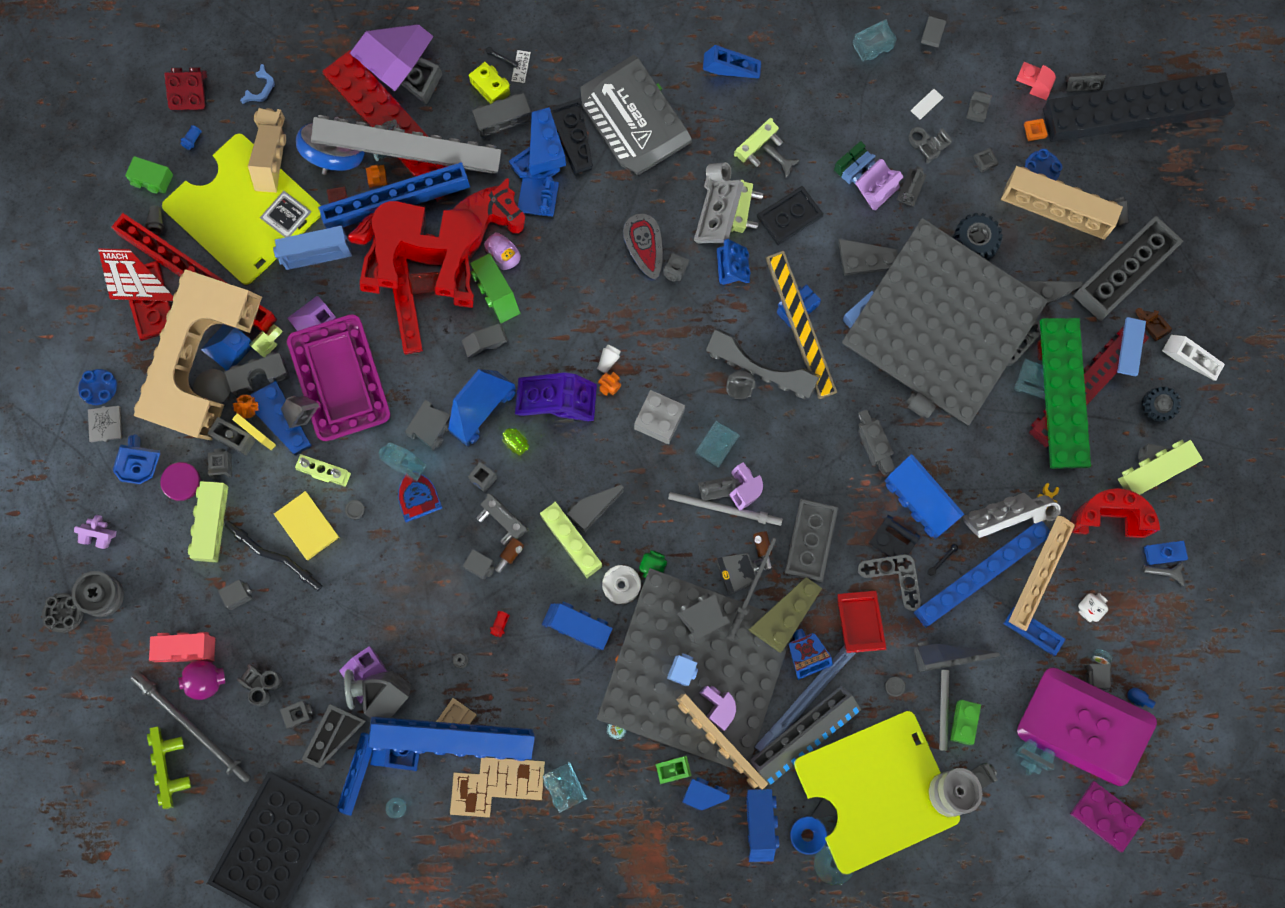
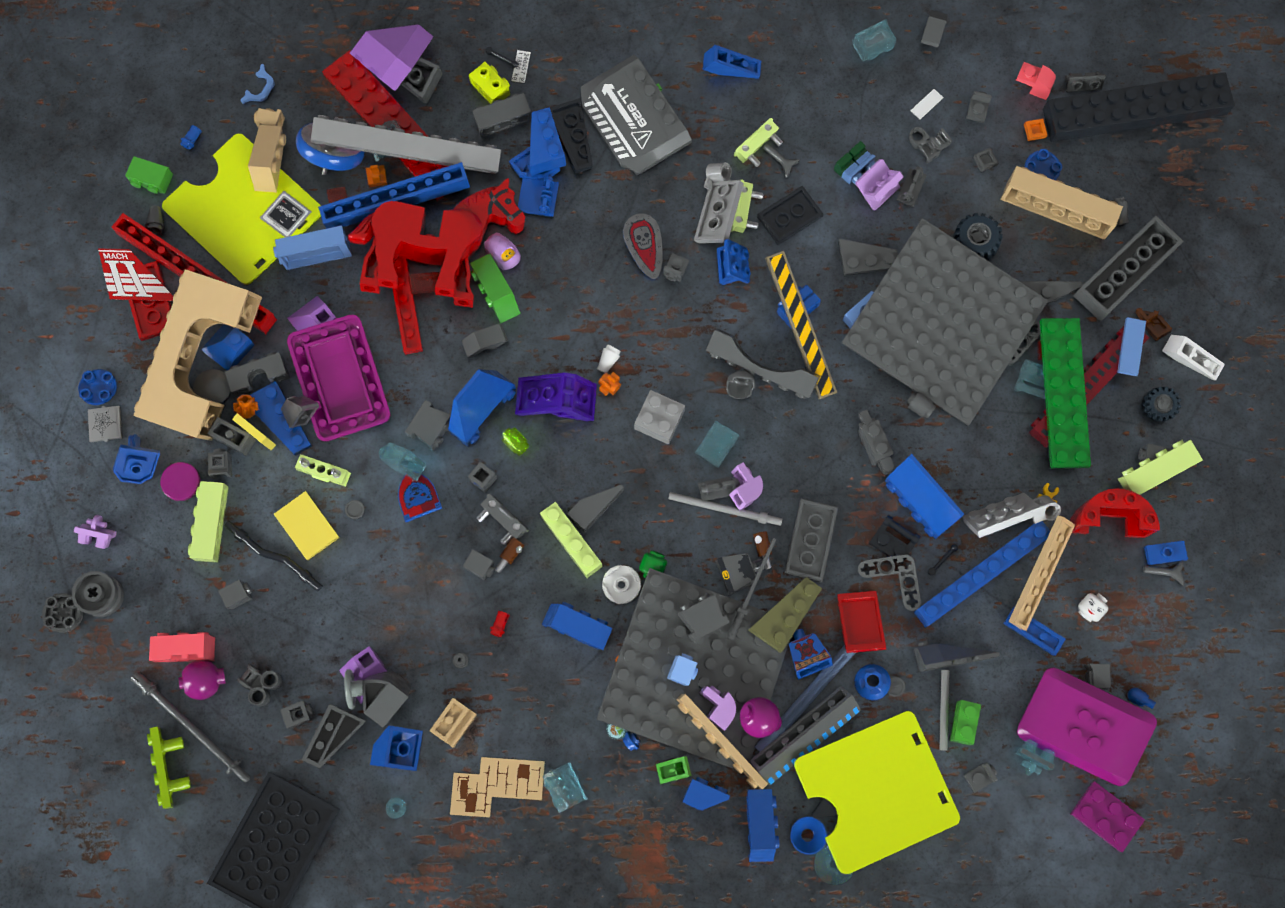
dark red bracket [164,67,207,110] -> none
yellowish green plate [249,324,283,357] -> none
blue tile [337,732,373,816] -> none
blue brick [368,717,535,761] -> none
light grey wheel [929,768,983,817] -> none
clear light blue tile [1091,649,1113,665] -> none
none -> blue plate [622,731,640,751]
none -> magenta brick [740,697,782,738]
none -> blue piece [854,664,891,701]

